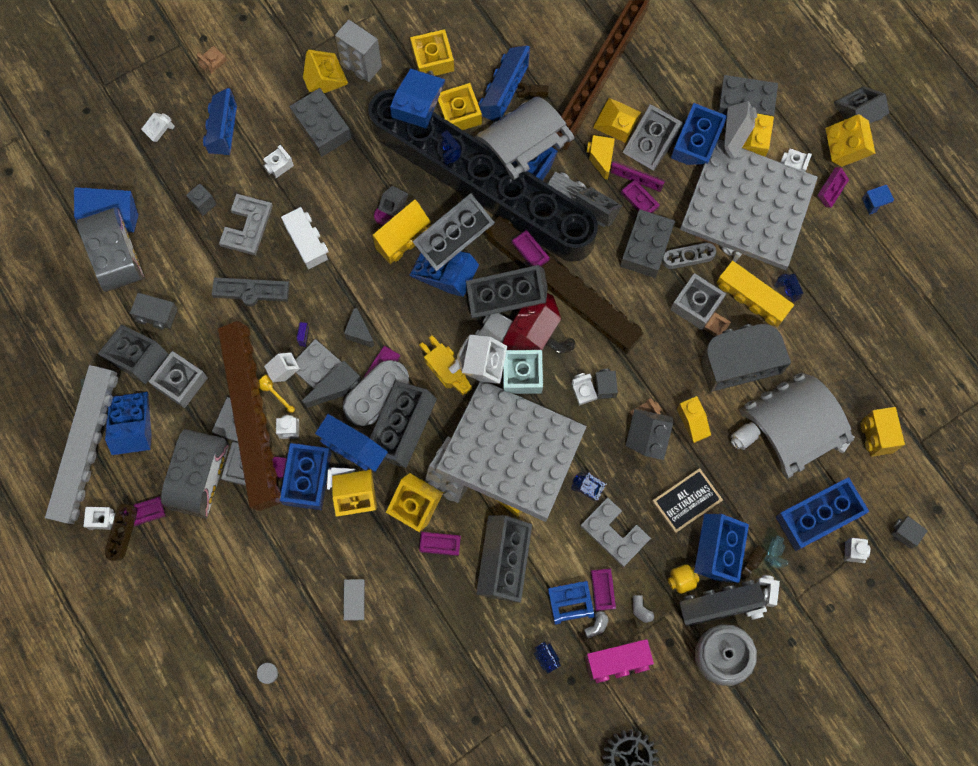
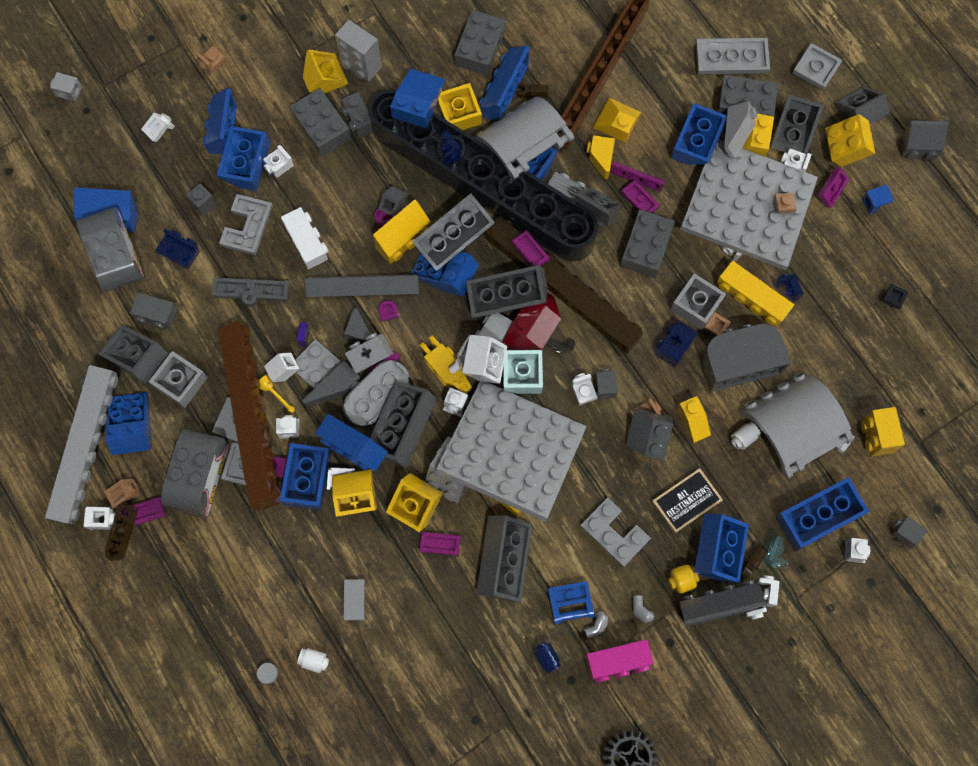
yellow brick [410,29,454,76] -> none
clear blue bracket [571,472,606,501] -> none
magenta tile [591,569,616,611] -> none
light grey slope [622,104,684,171] -> none
light grey beam [662,243,716,269] -> none
light grey piece [695,624,757,686] -> none
none -> light grey brick [50,72,82,102]
none -> medium nougat bracket [104,479,141,508]
none -> clear blue bracket [155,229,200,270]
none -> blue slope [216,126,271,191]
none -> white brick [297,648,329,673]
none -> dark grey tile [305,274,419,297]
none -> dark grey brick [341,92,373,139]
none -> light grey brick [345,333,394,373]
none -> magenta tile [378,300,399,322]
none -> white brick [443,388,468,417]
none -> dark grey brick [455,10,506,76]
none -> clear blue brick [656,320,698,368]
none -> light grey plate [696,38,770,74]
none -> dark grey slope [771,95,824,154]
none -> medium nougat plate [773,193,797,214]
none -> light grey plate [793,43,842,91]
none -> black plate [882,284,908,310]
none -> dark grey slope [900,121,949,160]

